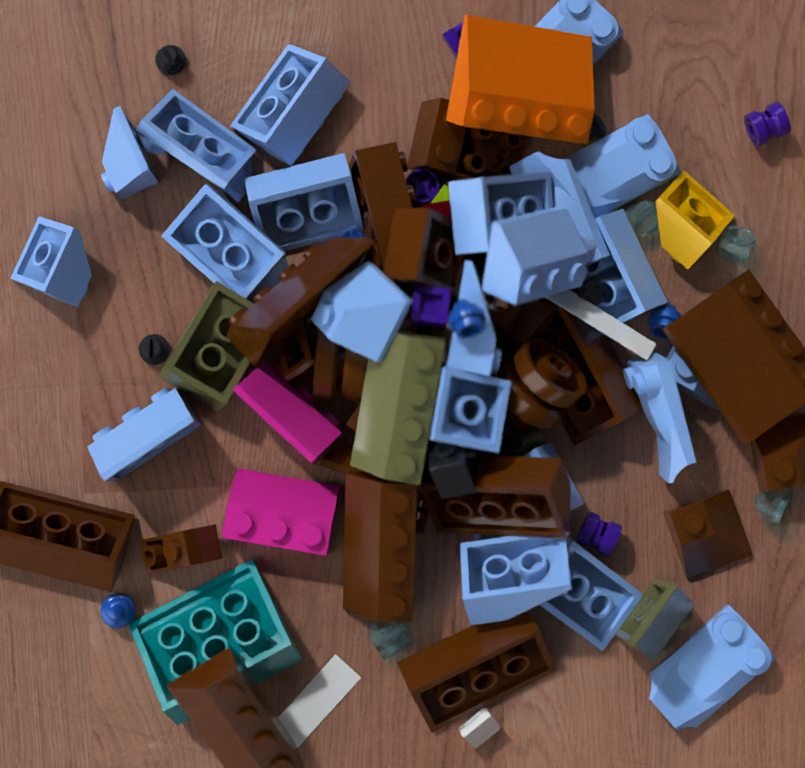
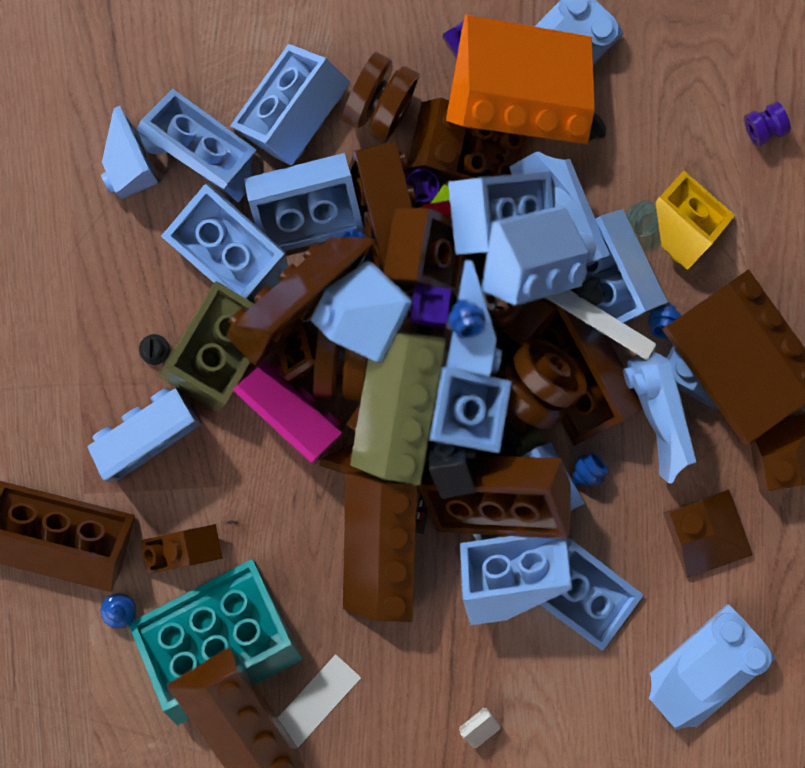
light blue slope [10,216,92,307] -> none
black piece [155,45,186,75] -> none
dark pink slope [221,468,340,556] -> none
clear light blue tile [369,621,415,661] -> none
reddish brown slope [397,610,557,733] -> none
light blue slope [563,114,681,219] -> none
dark purple wheel [575,511,622,557] -> none
olive slope [615,578,695,662] -> none
clear light blue tile [718,226,756,261] -> none
clear light blue tile [754,490,790,526] -> none
none -> reddish brown wheel [342,52,420,143]
none -> blue plate [572,451,609,486]

